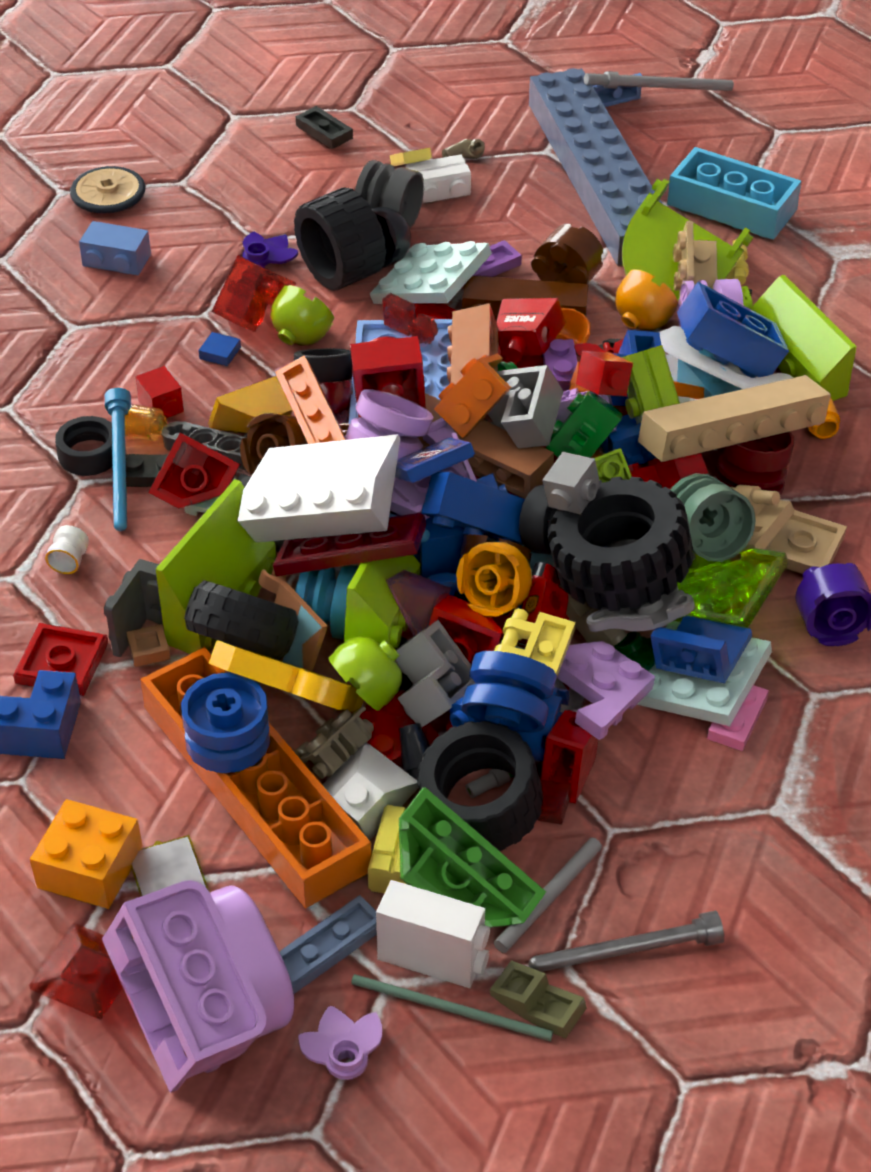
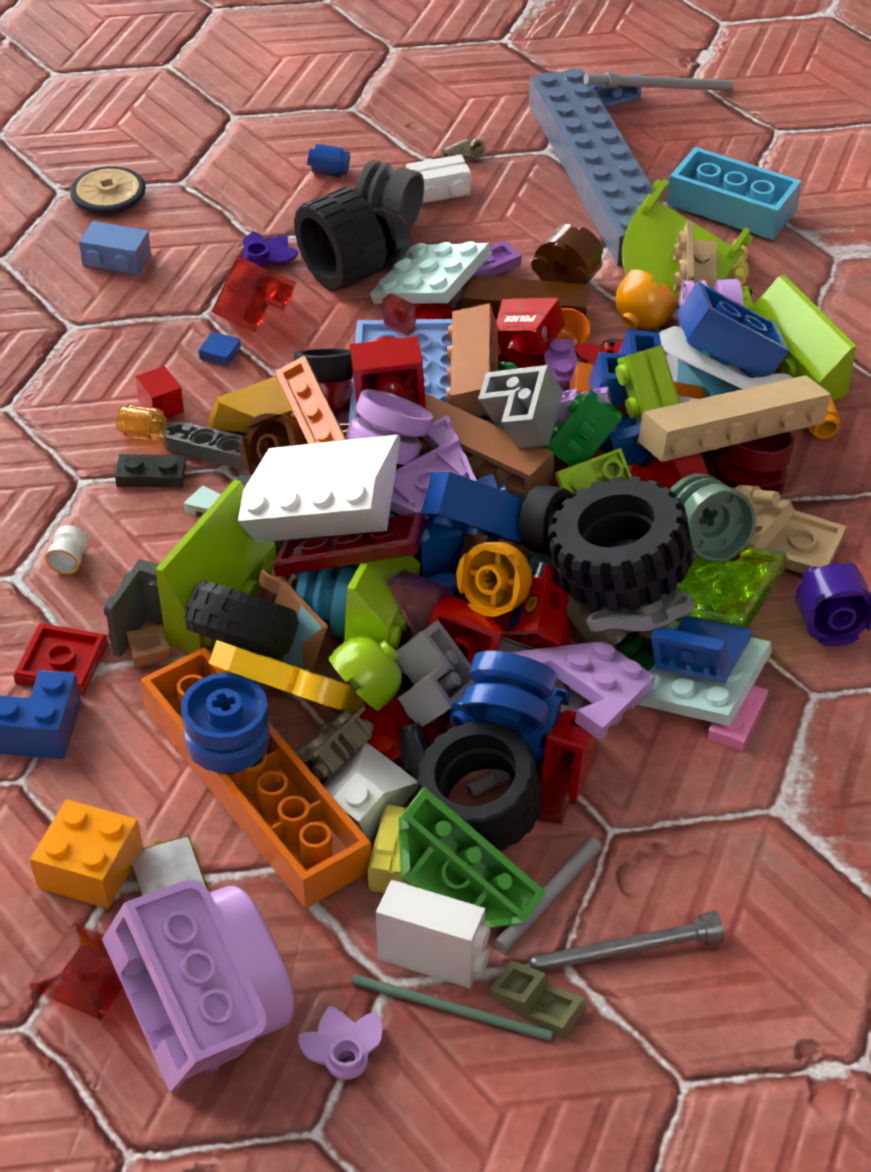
black tyre [55,416,112,476] -> none
dark azure piece [104,388,131,532] -> none
red slope [148,433,241,509] -> none
lime cylinder [270,285,334,345] -> none
sand blue tile [279,895,377,994] -> none
pearl dark grey plate [295,106,353,149] -> none
light yellow tile [390,148,432,166] -> none
blue tile [395,437,475,483] -> none
clear red plate [410,313,438,344] -> none
orange bracket [434,353,512,438] -> none
light yellow plate [494,608,576,676] -> none
light grey brick [542,452,601,514] -> none
red brick [576,351,633,396] -> none
none -> blue brick [307,144,350,176]

